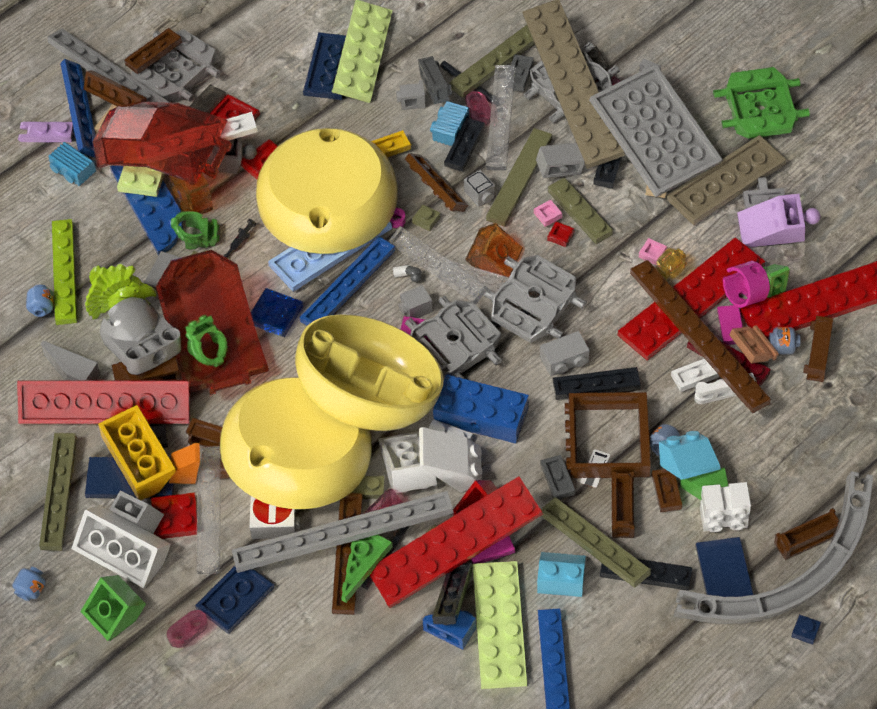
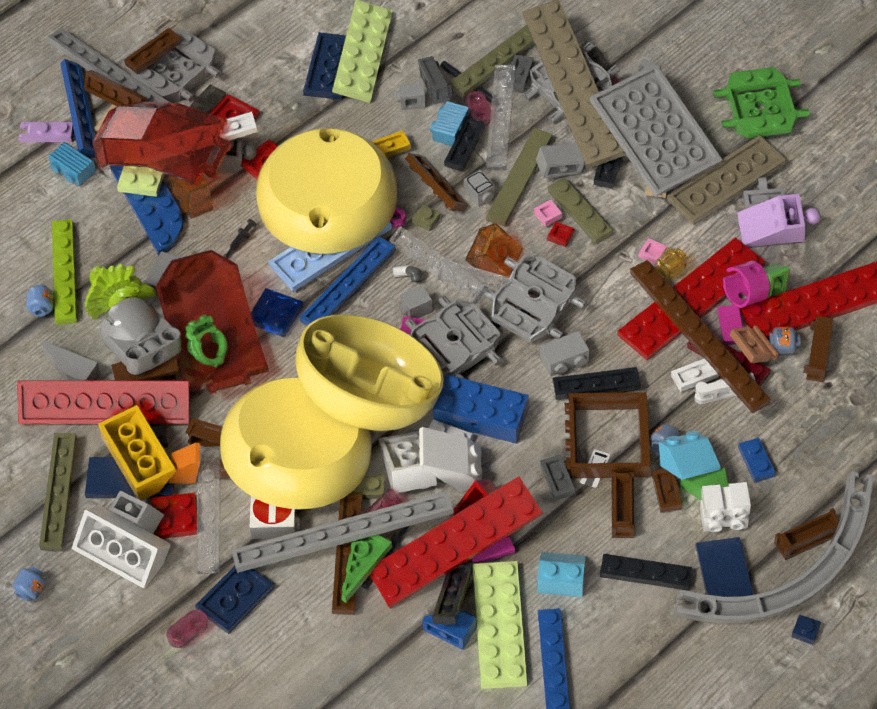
bright green slope [80,575,146,641] -> none
bright green piece [171,211,219,250] -> none
olive plate [541,497,651,588] -> none
none -> blue plate [738,437,775,483]

